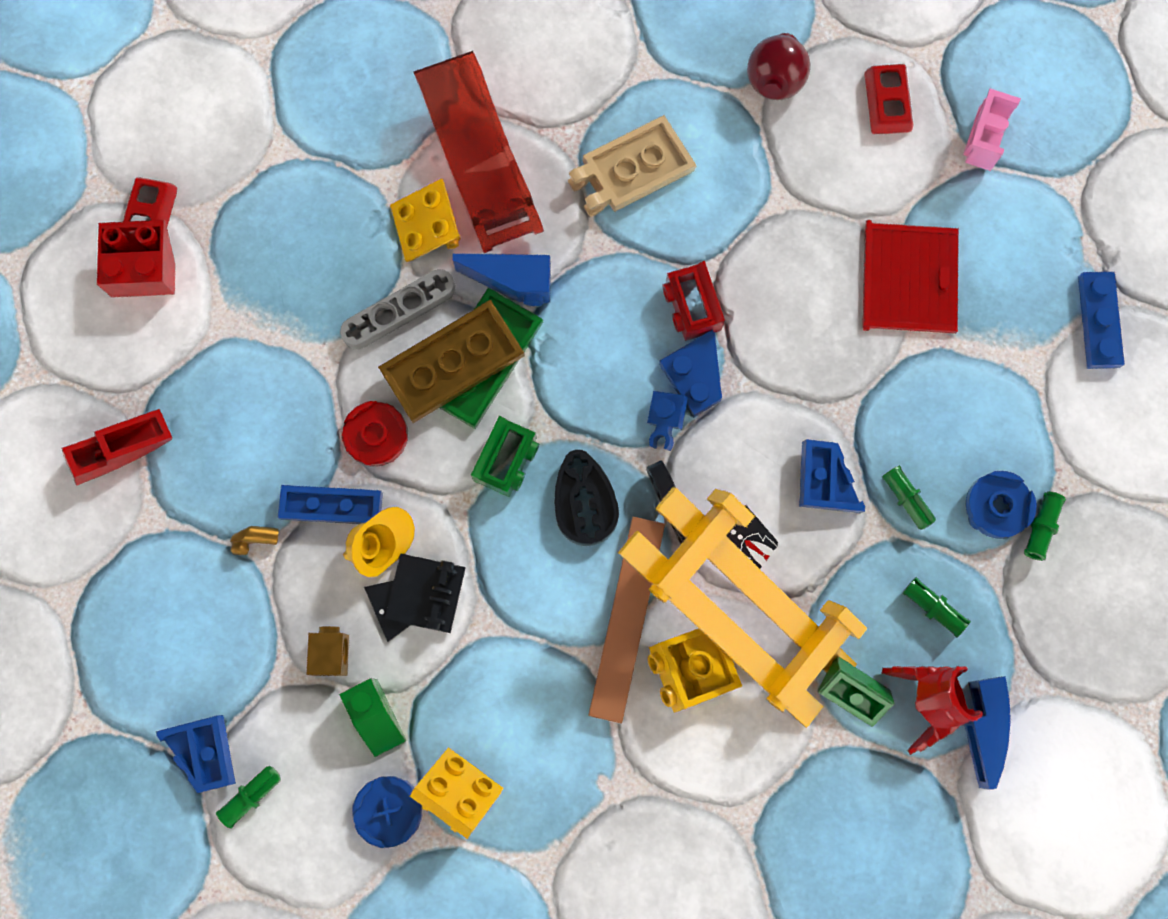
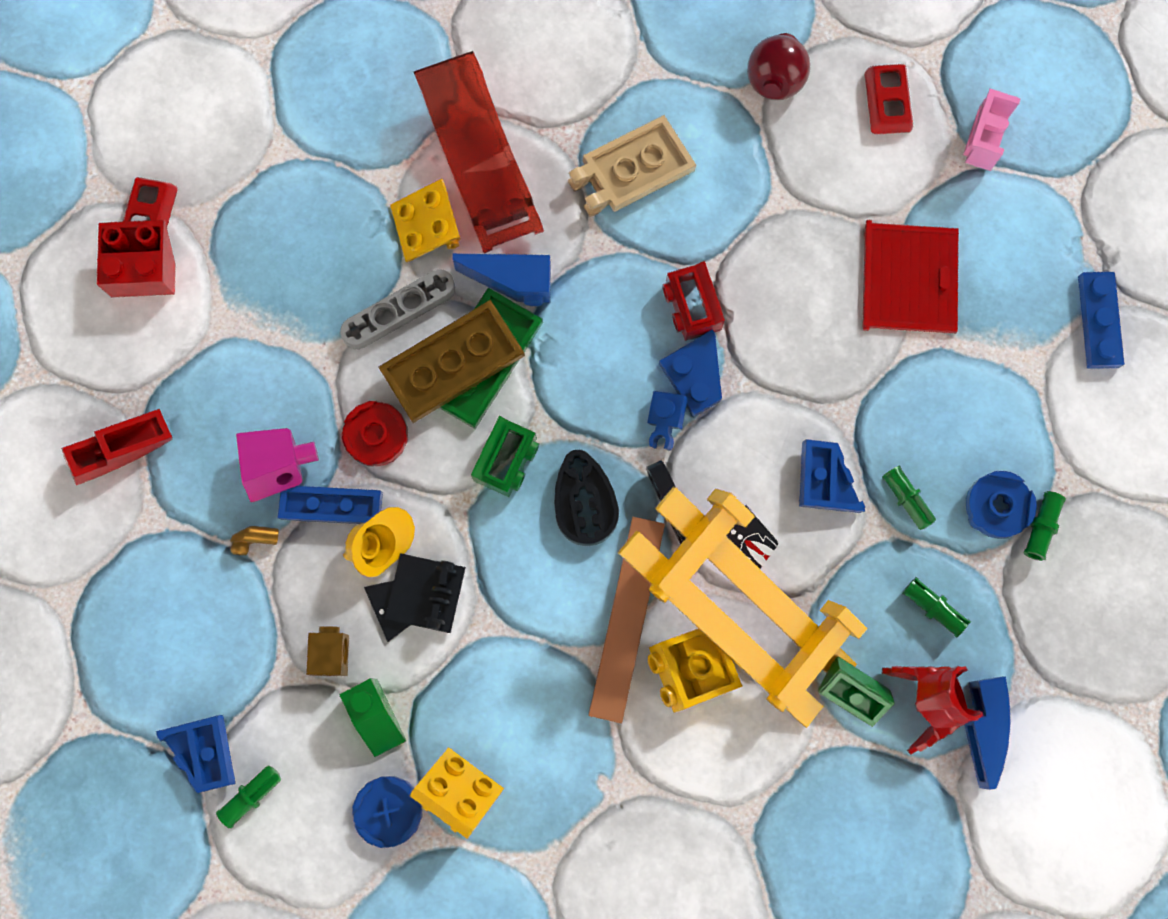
none -> dark pink torso [236,428,319,502]

